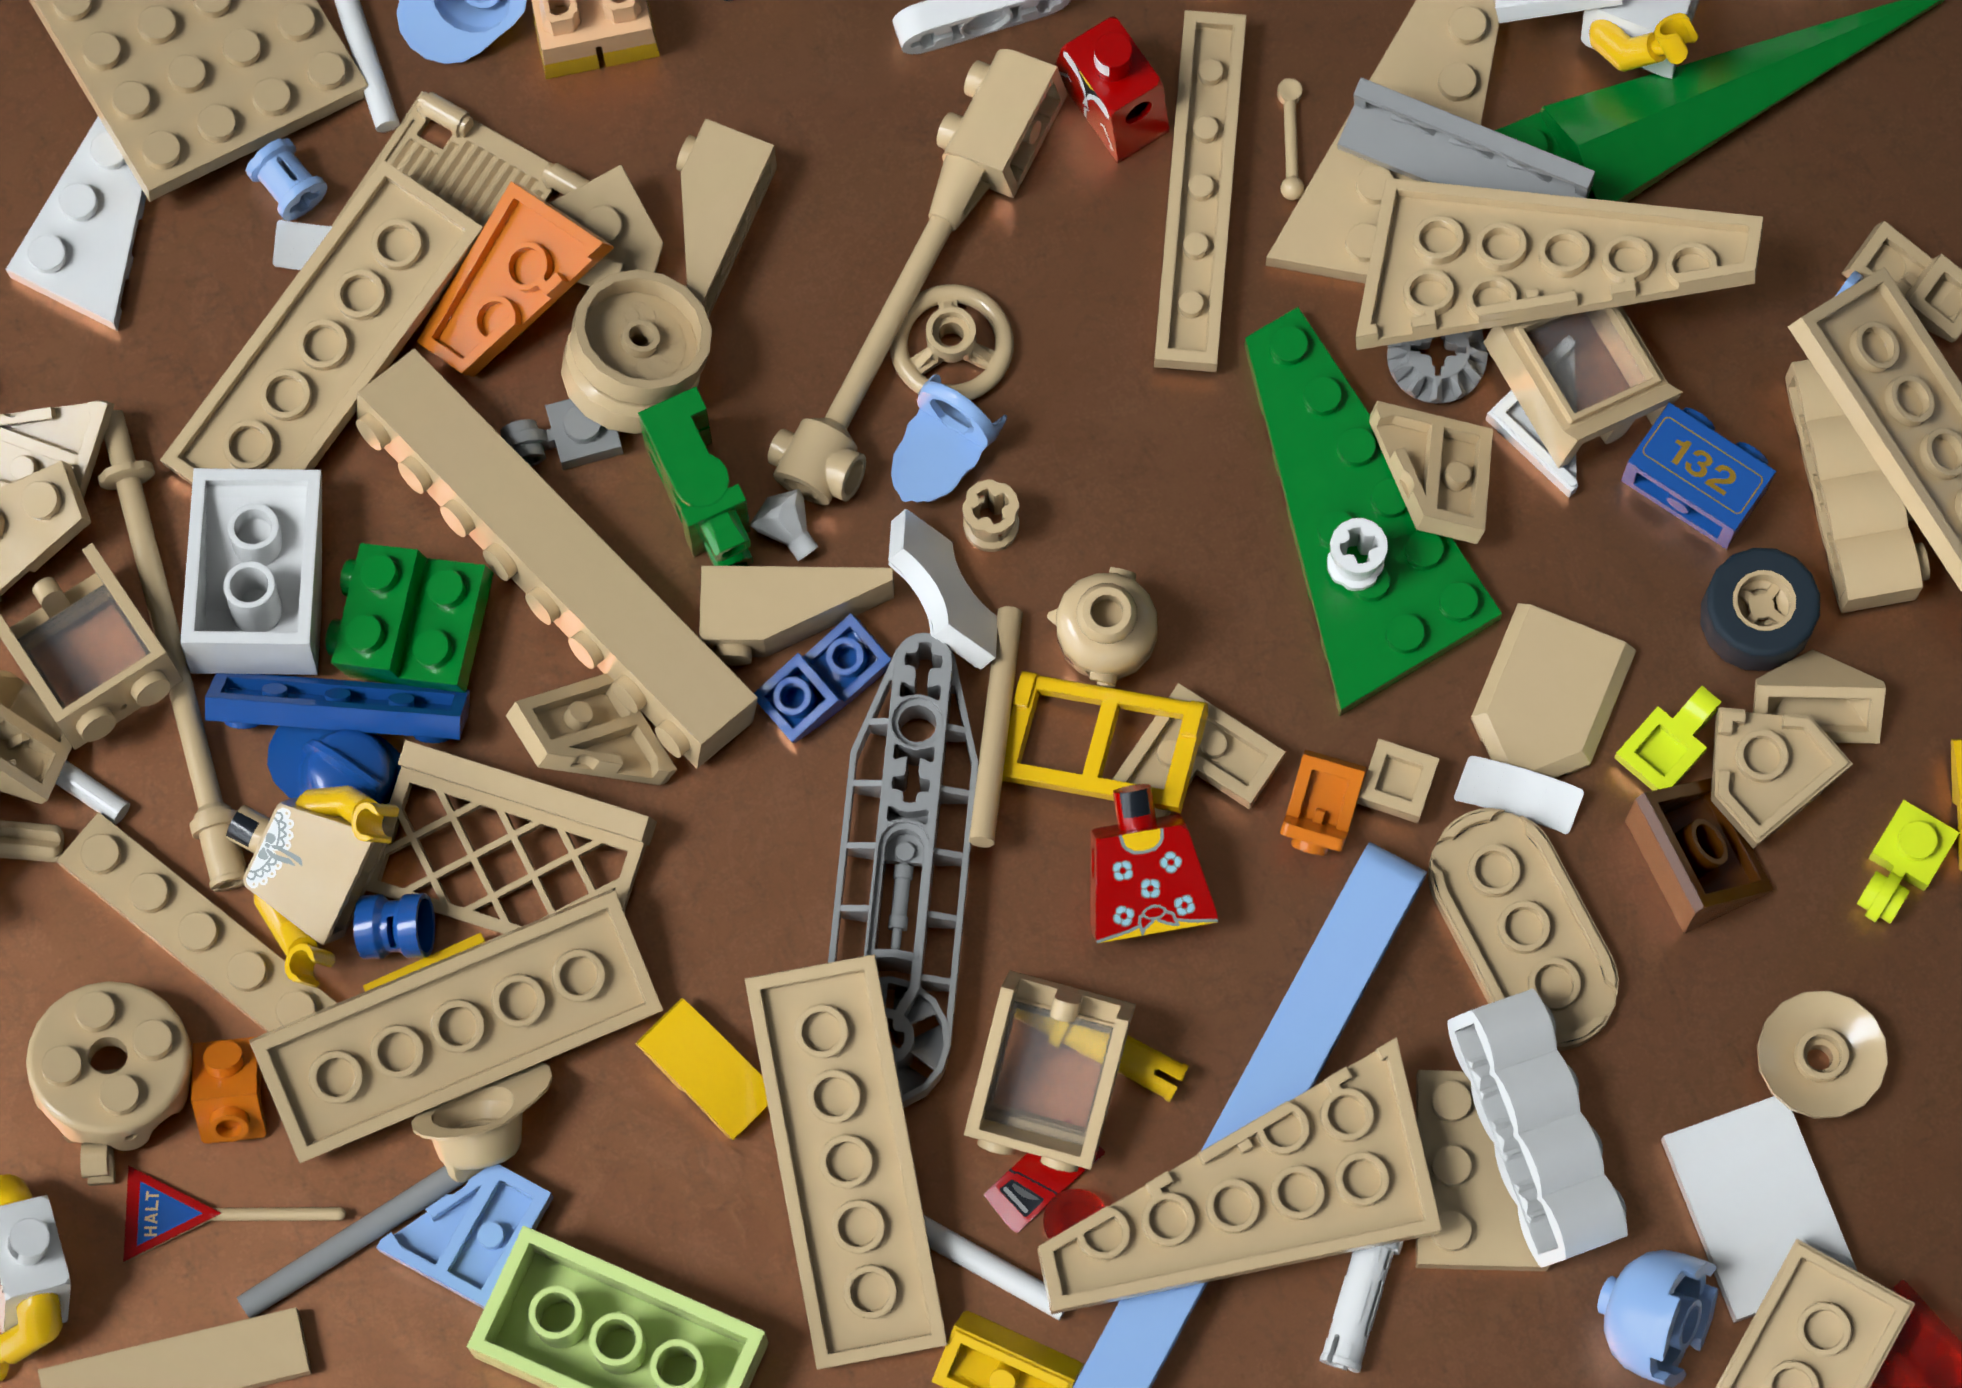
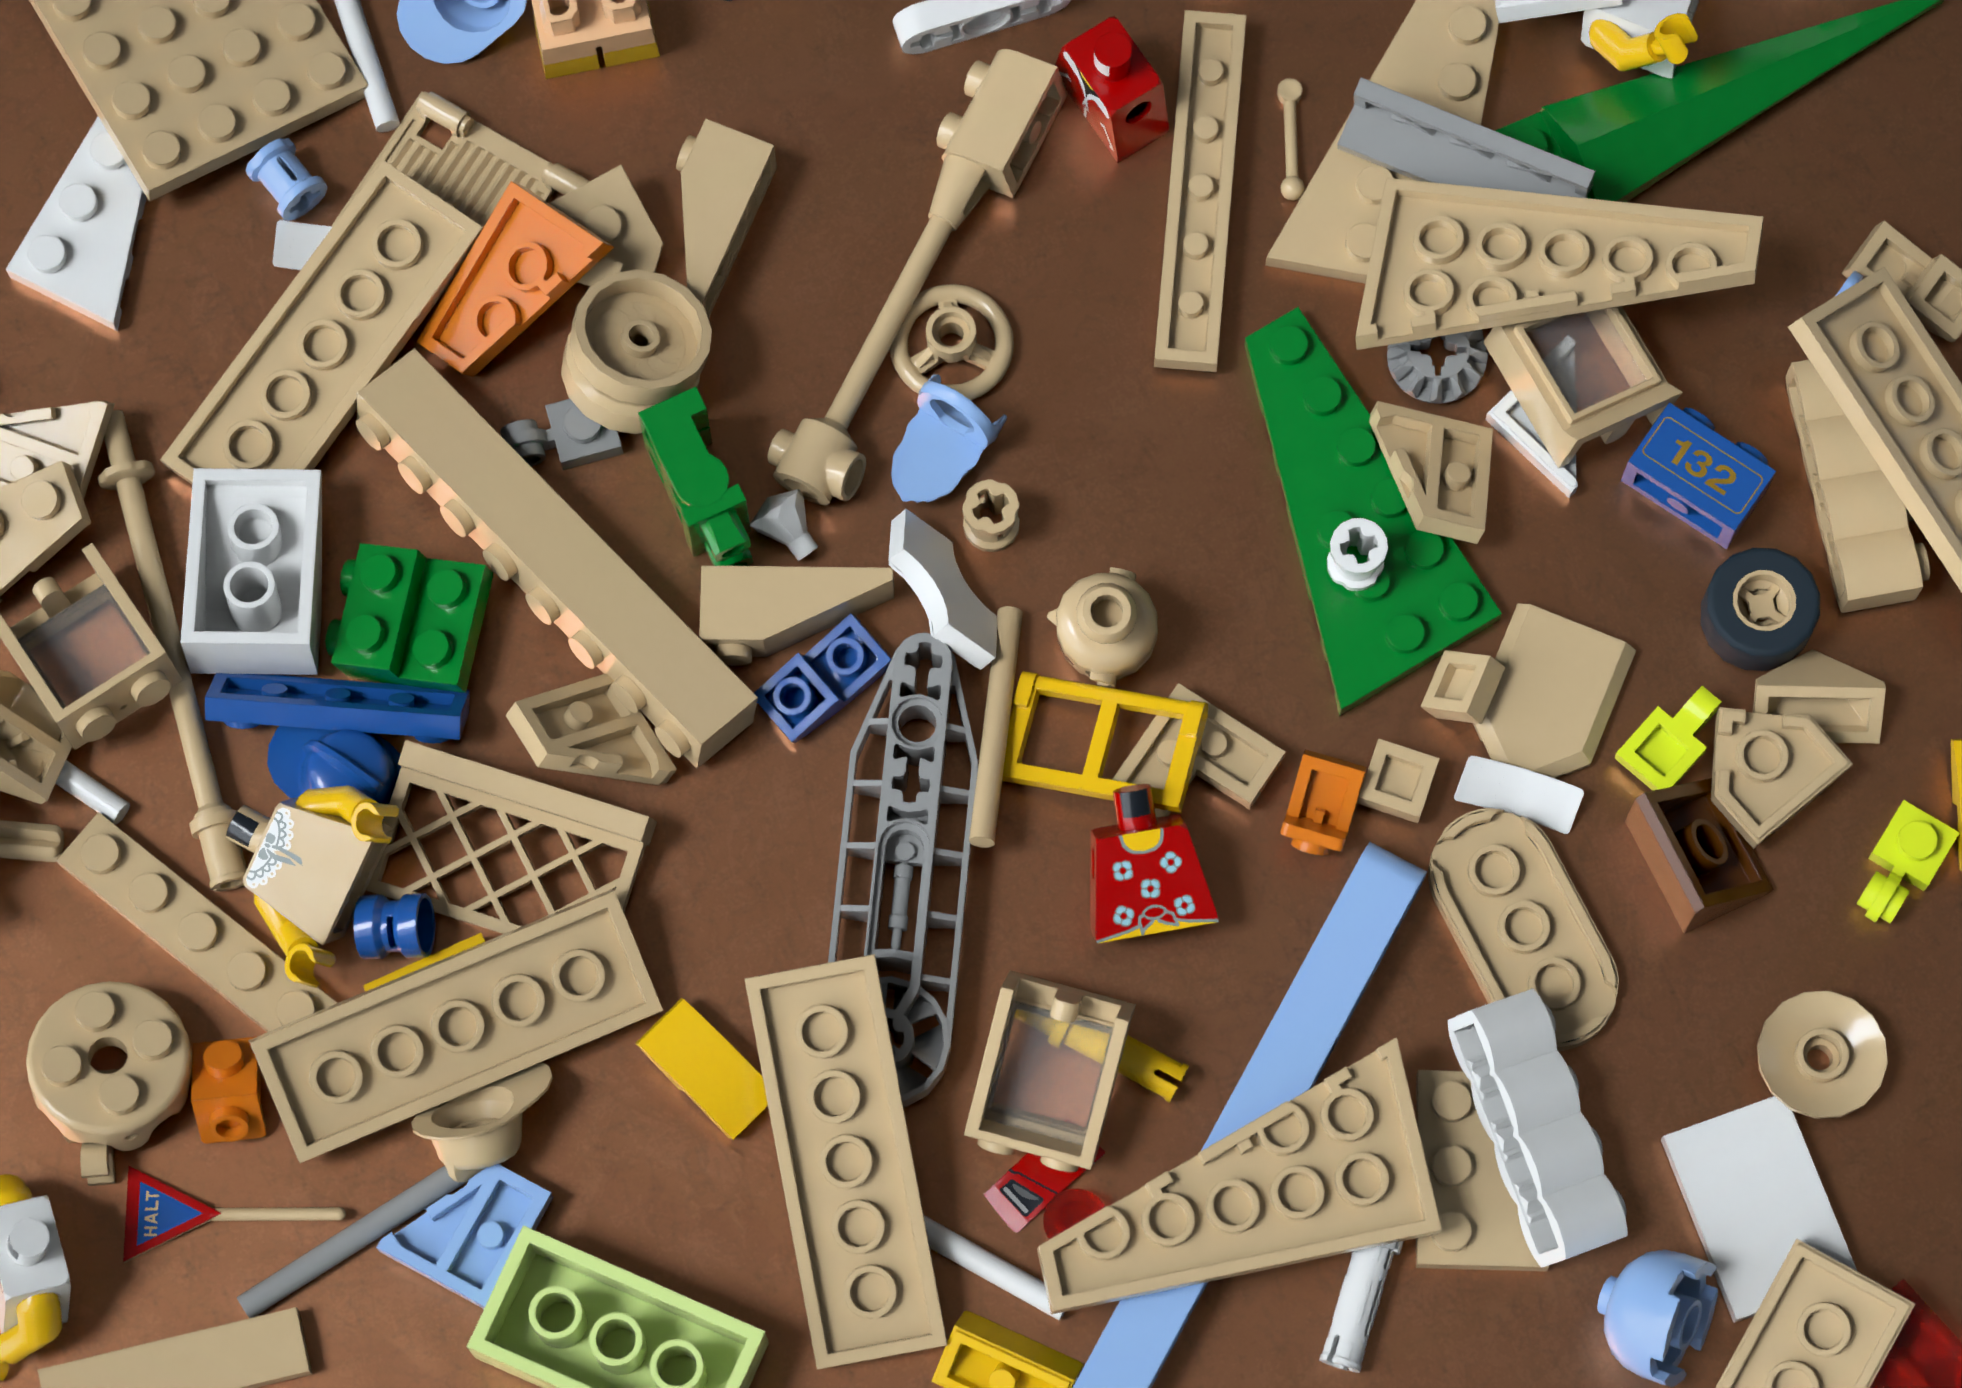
none -> tan plate [1420,650,1505,724]

